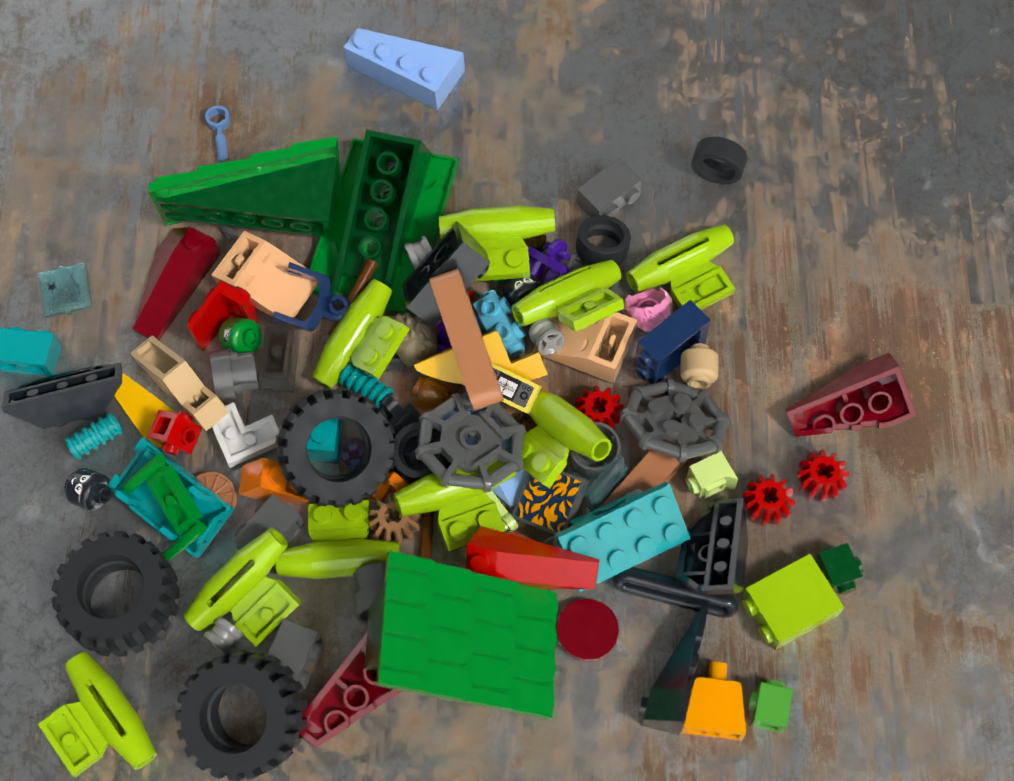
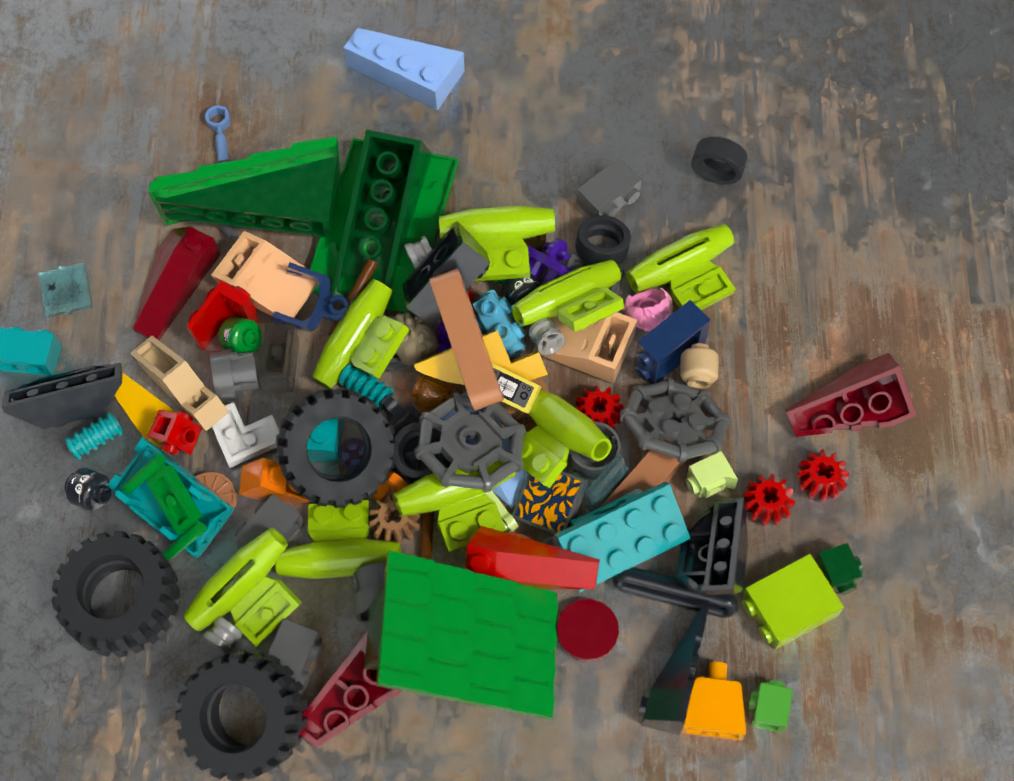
lime plate [38,652,157,777] -> none

